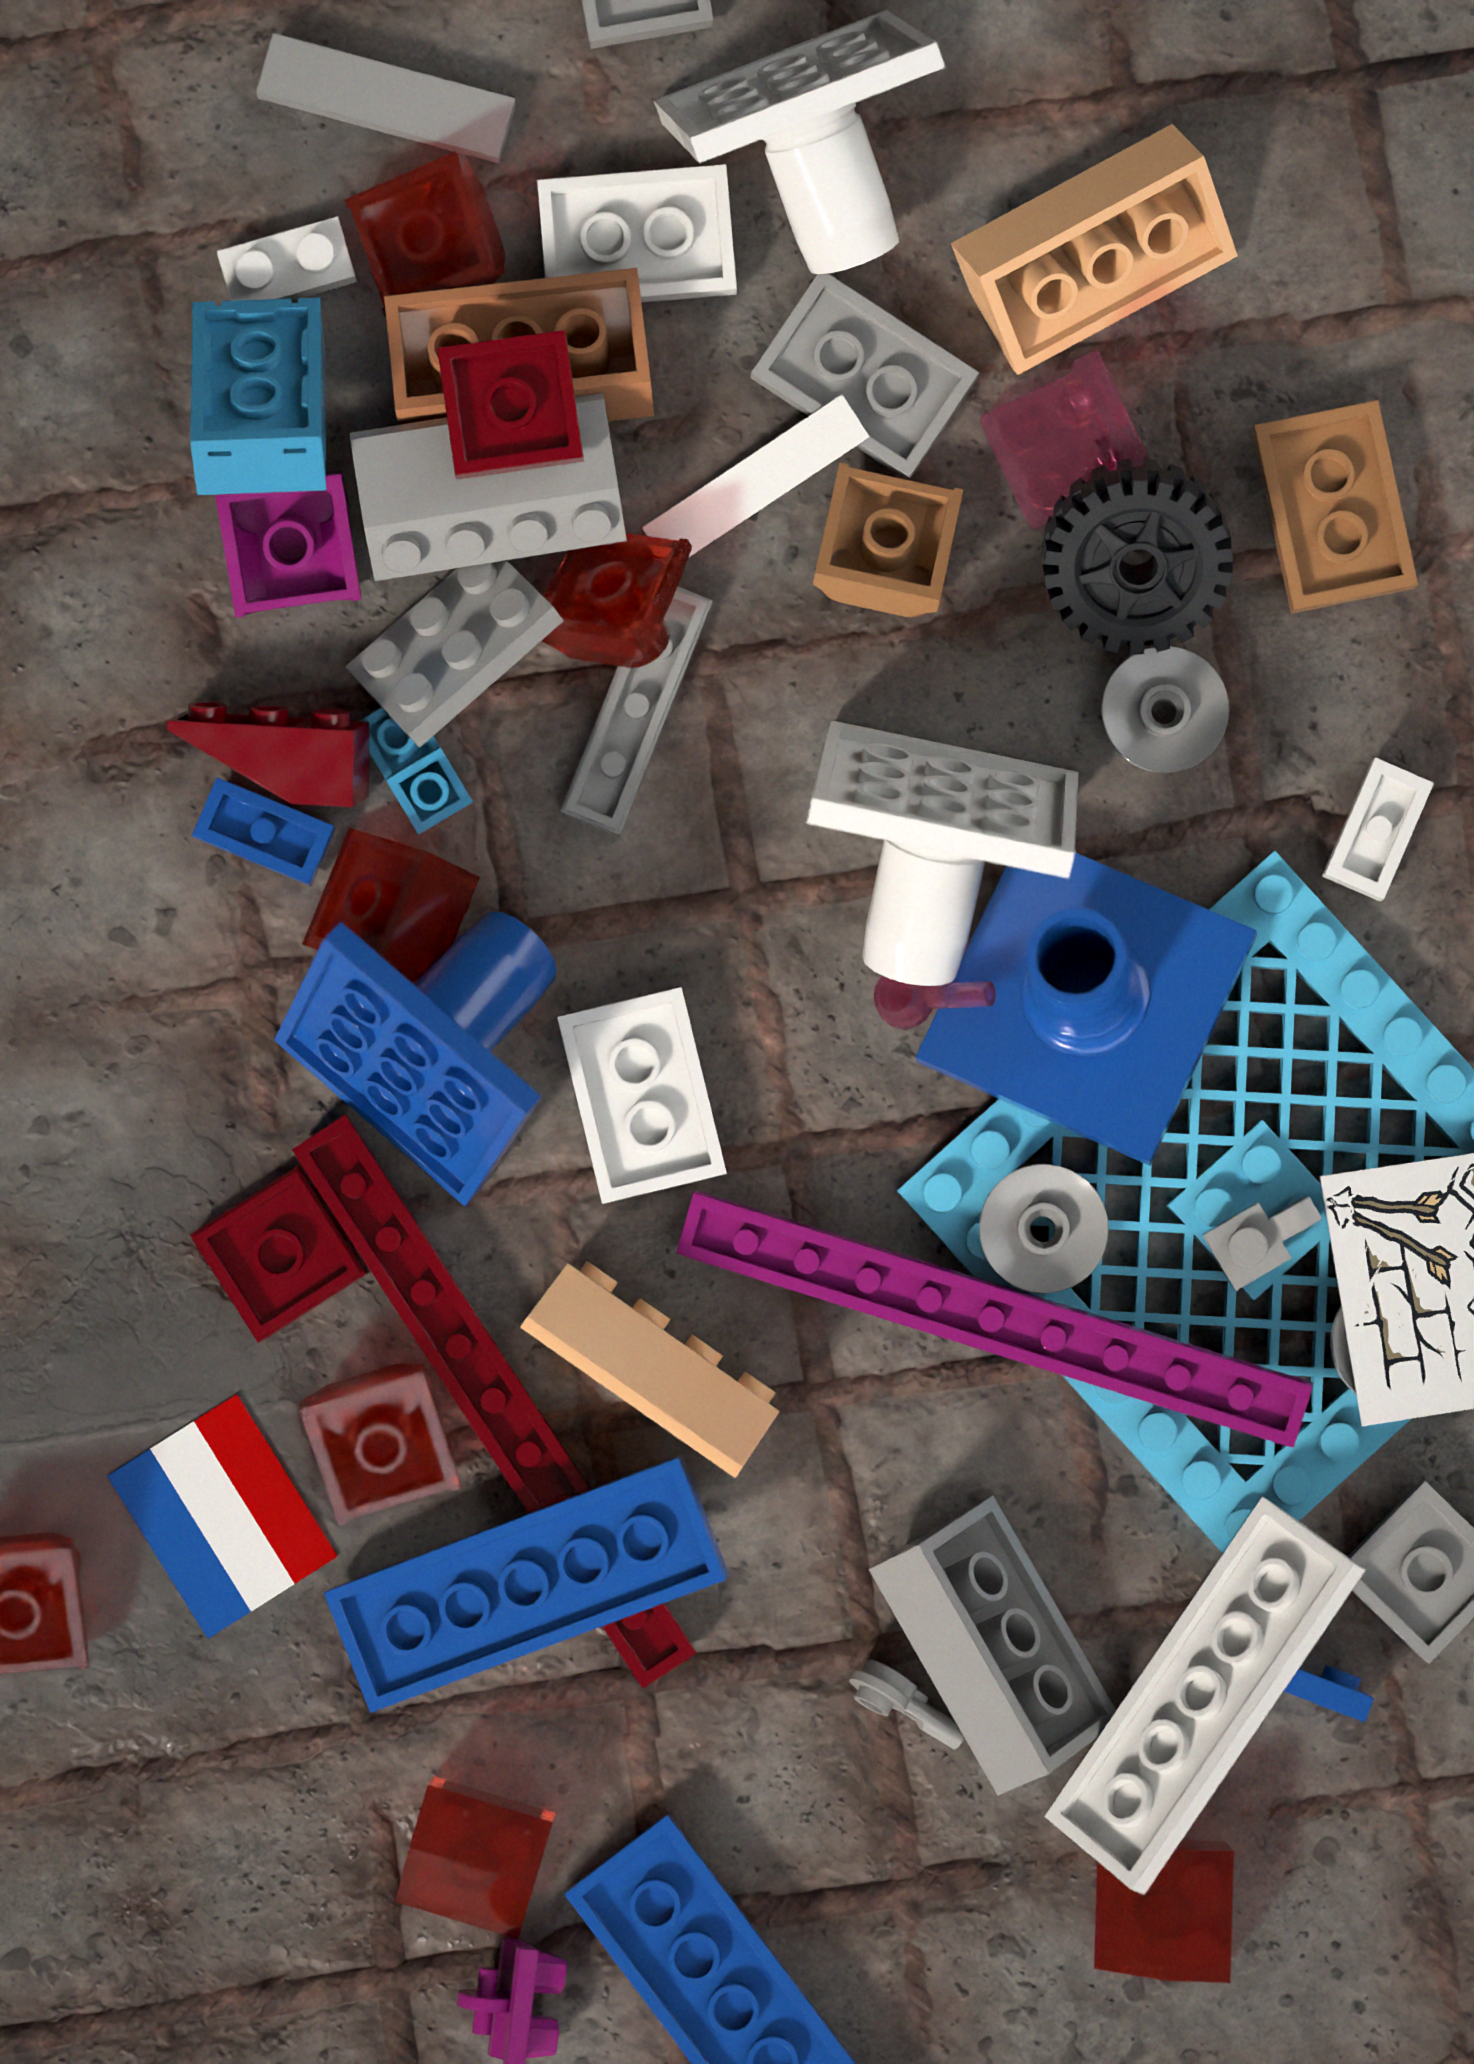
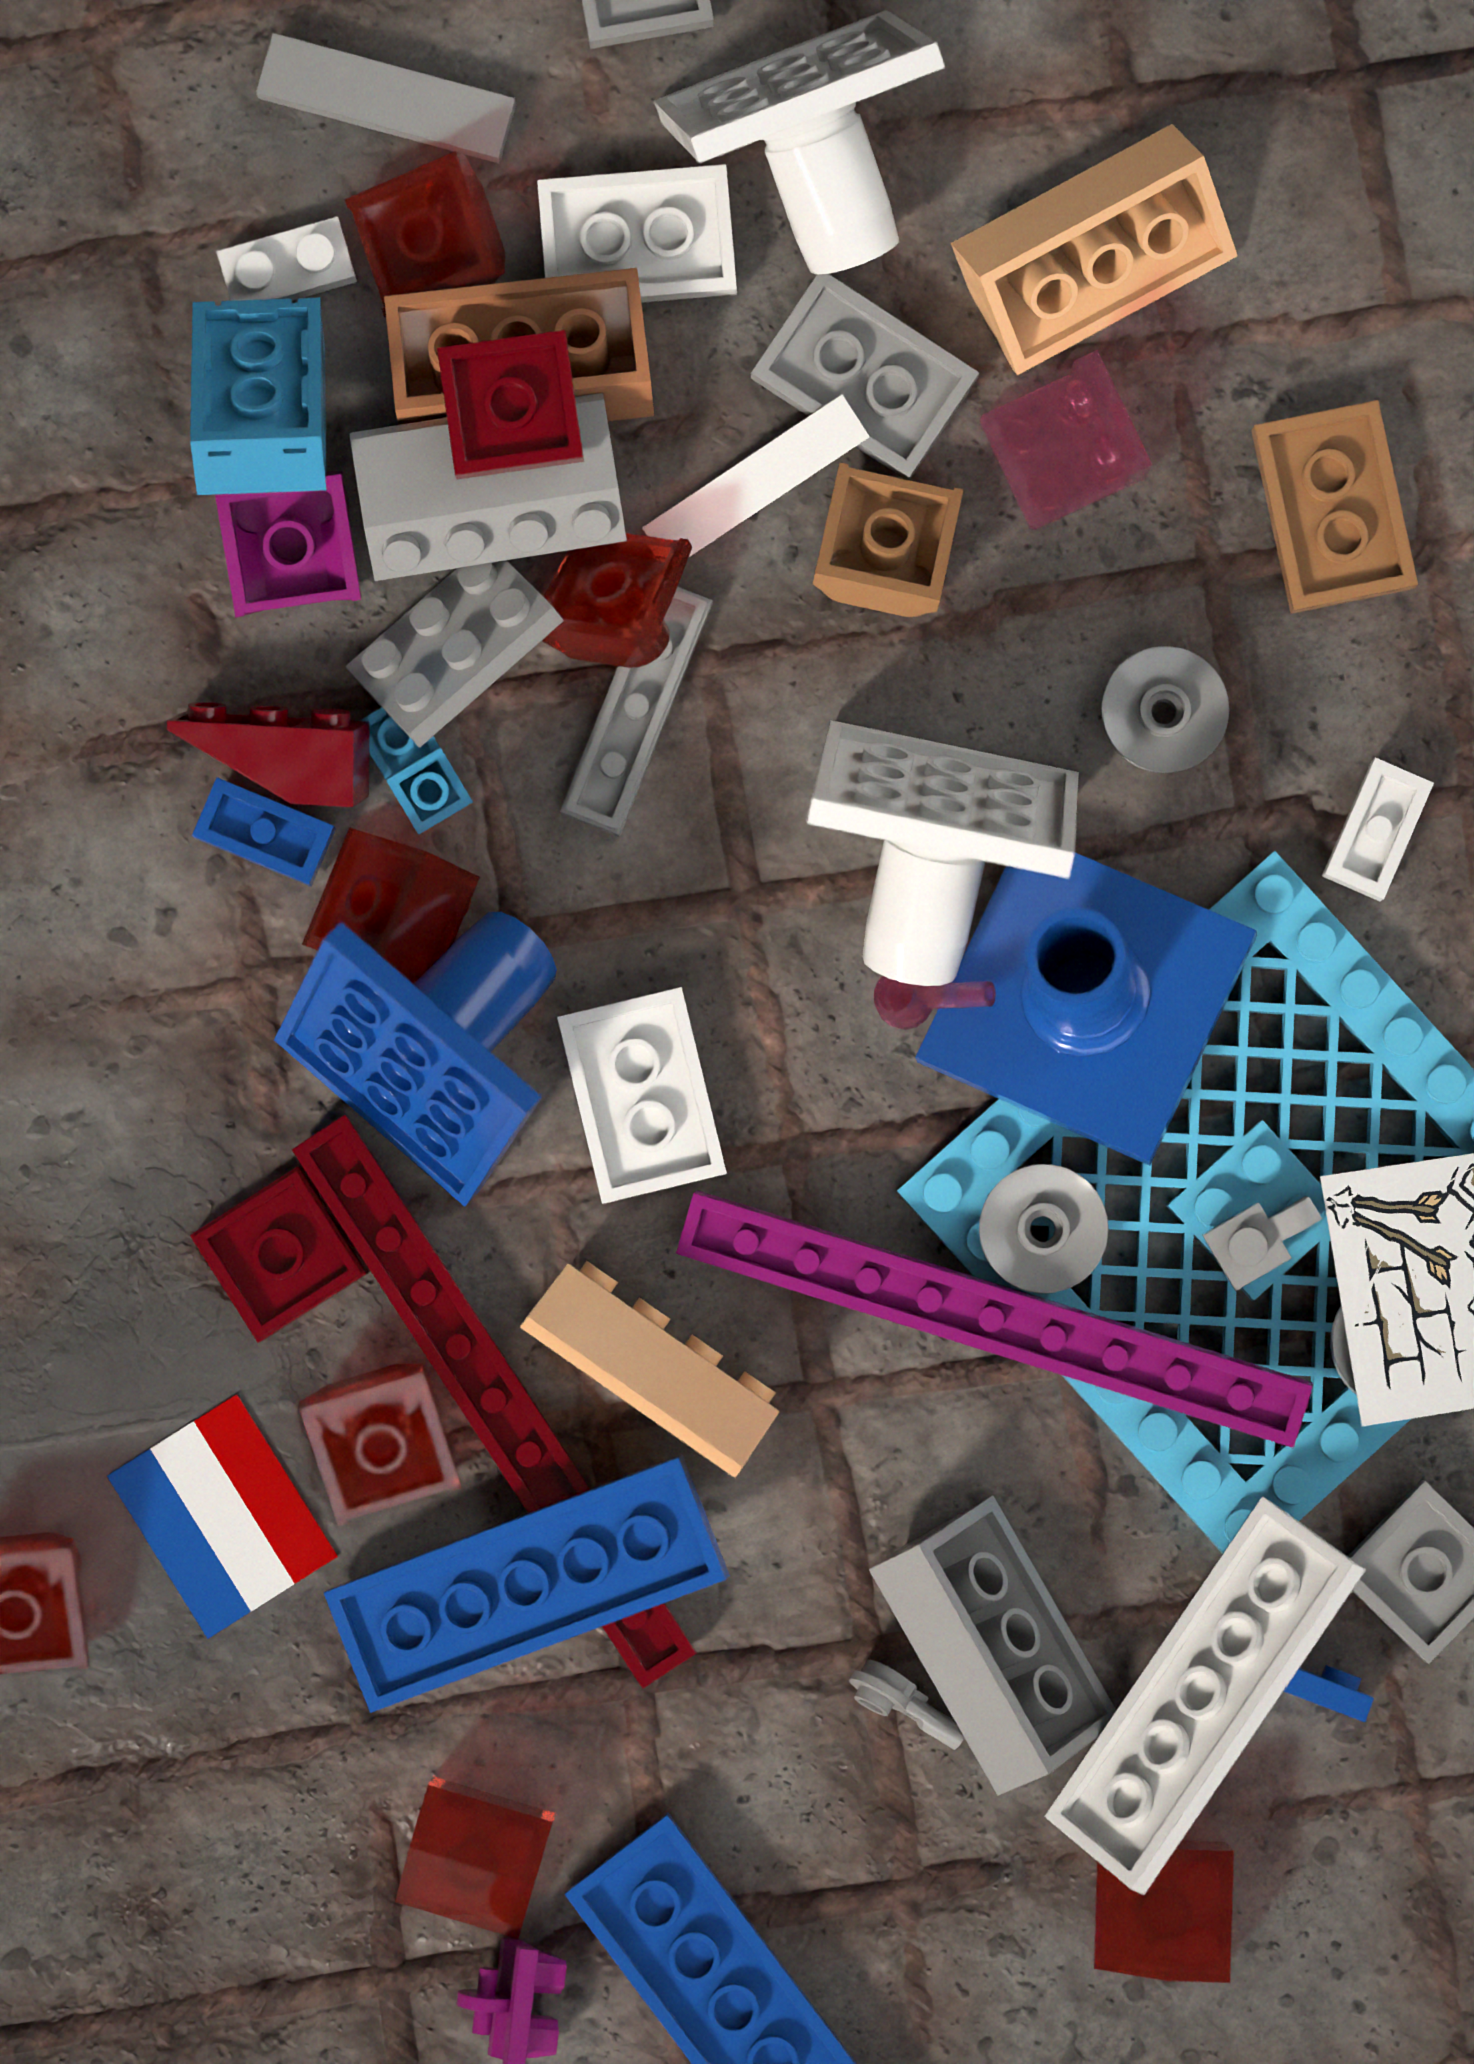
black wheel [1042,459,1233,655] -> none

